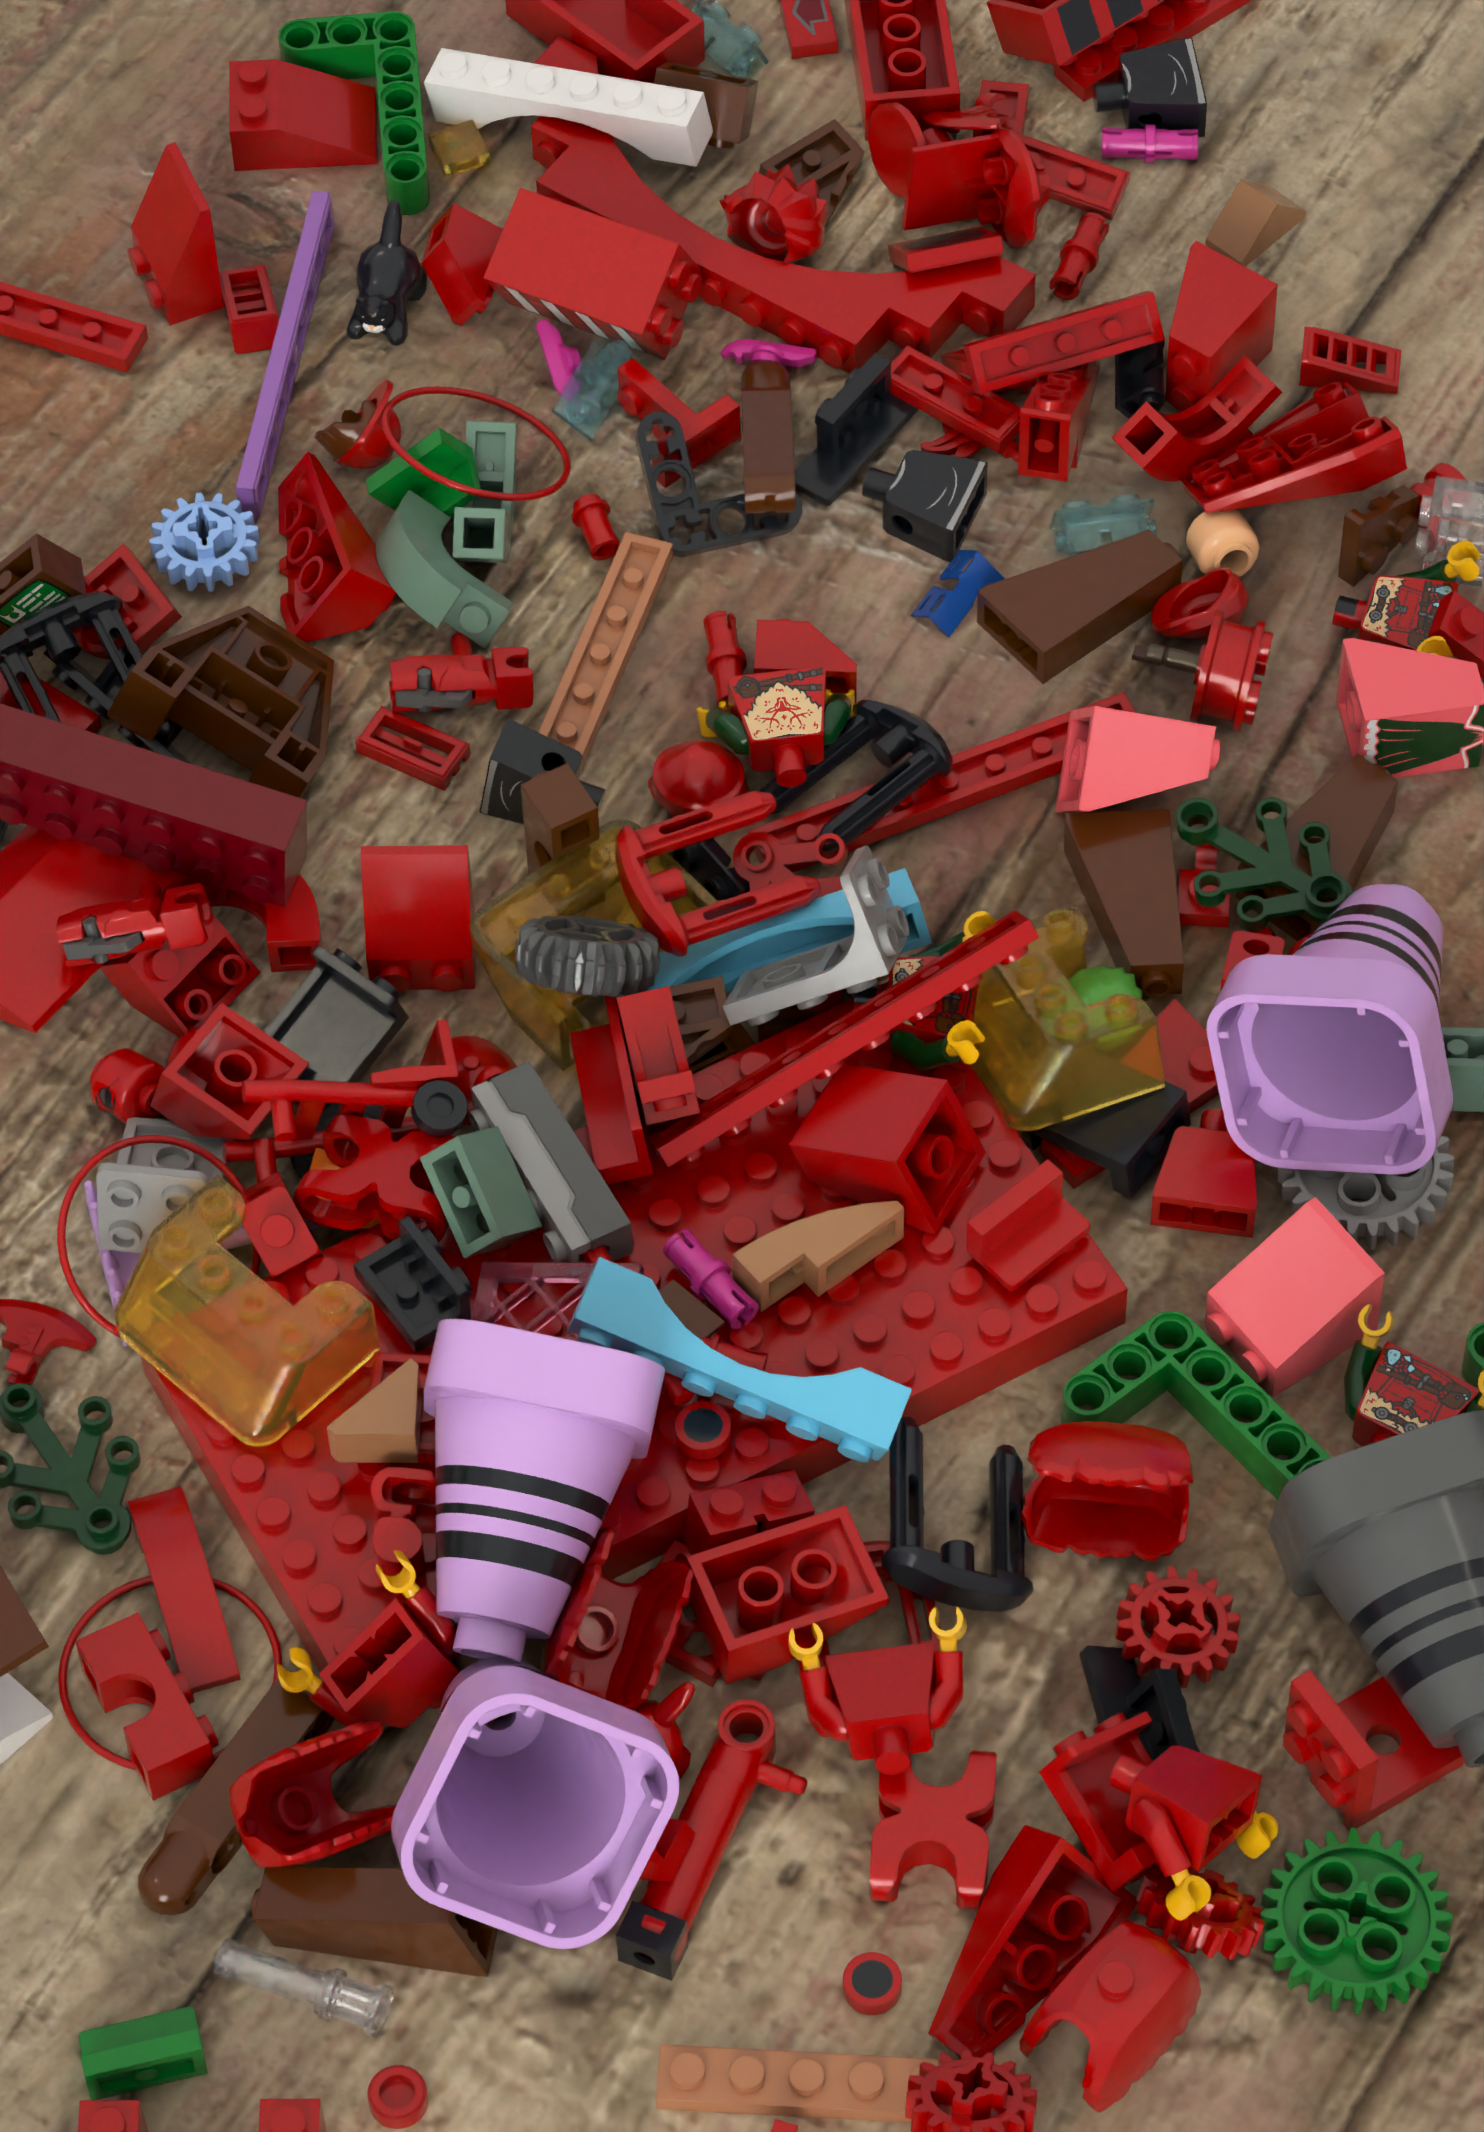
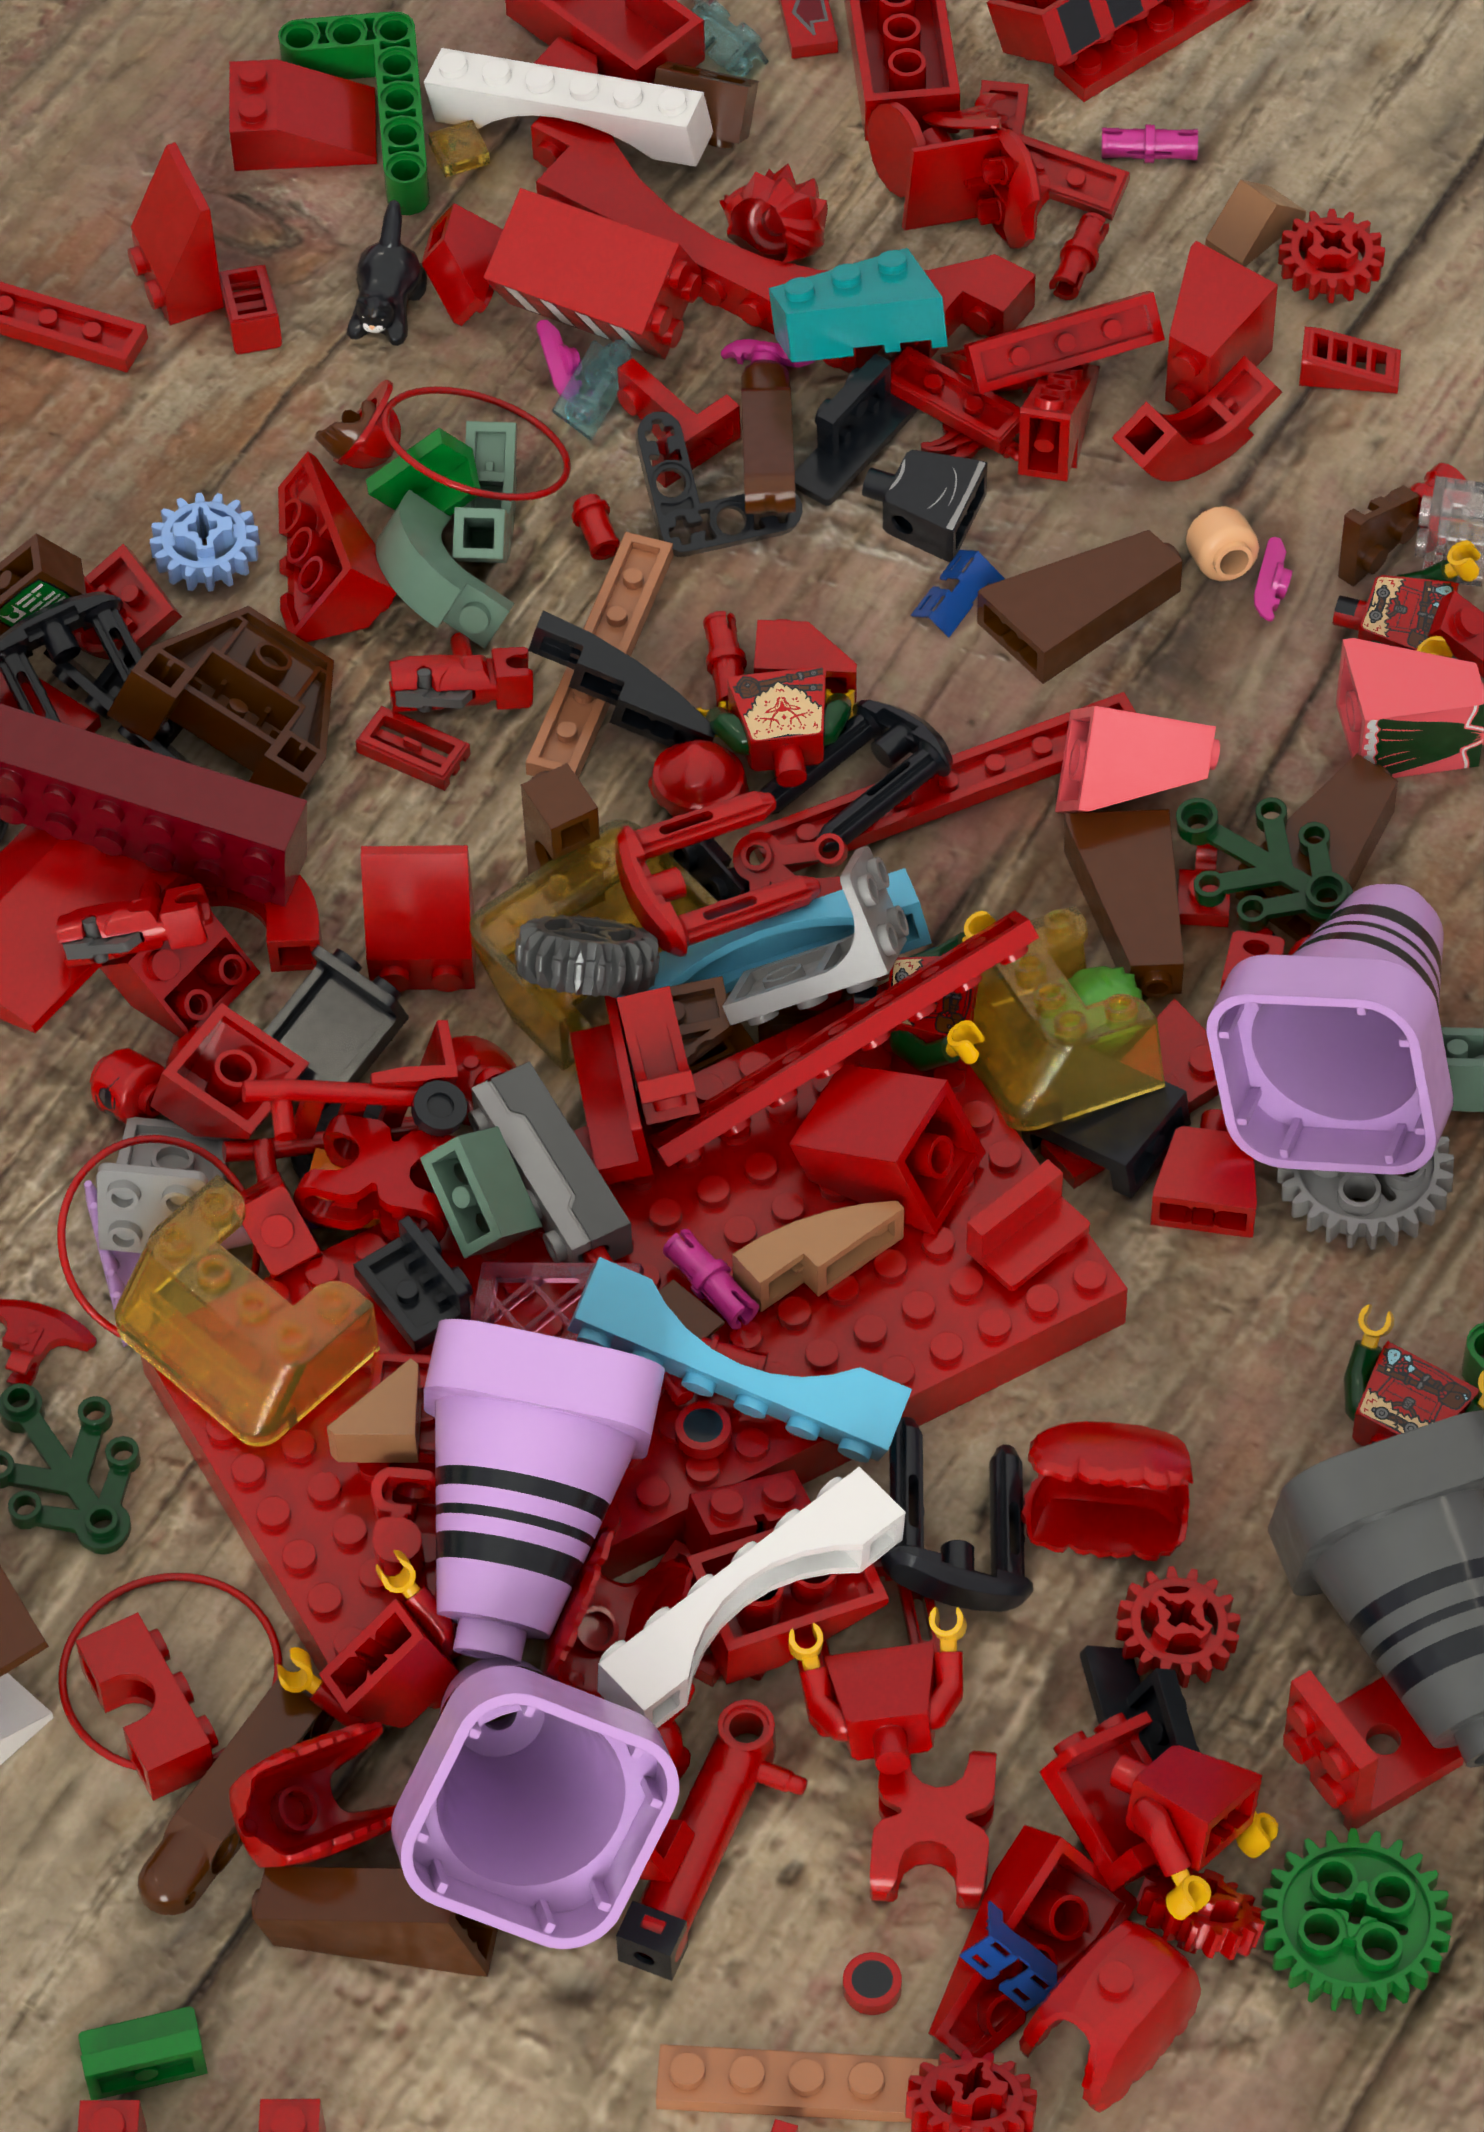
red slope [127,1486,241,1693] -> none
clear pin [214,1938,394,2037] -> none
medium lavender tile [236,191,334,521] -> none
red tile [367,2065,428,2129] -> none
black torso [480,719,606,824] -> none
reddish brown wing [759,119,865,227] -> none
red tile [888,226,1004,273] -> none
clear light blue hinge [1050,494,1157,555] -> none
green beam [1061,1311,1331,1500] -> none
black torso [1093,38,1207,137] -> none
black hinge [1115,340,1165,418] -> none
red wheel [1131,610,1274,732] -> none
red hat [1151,567,1249,639] -> none
red wedge [1180,382,1407,513] -> none
coral slope [1204,1197,1385,1397] -> none
none -> black slope [528,610,715,747]
none -> white arch [597,1467,906,1728]
none -> teal wedge [769,248,948,363]
none -> blue piece [959,1901,1057,2012]
none -> dark pink piece [1253,537,1293,622]
none -> red gear [1278,209,1385,303]

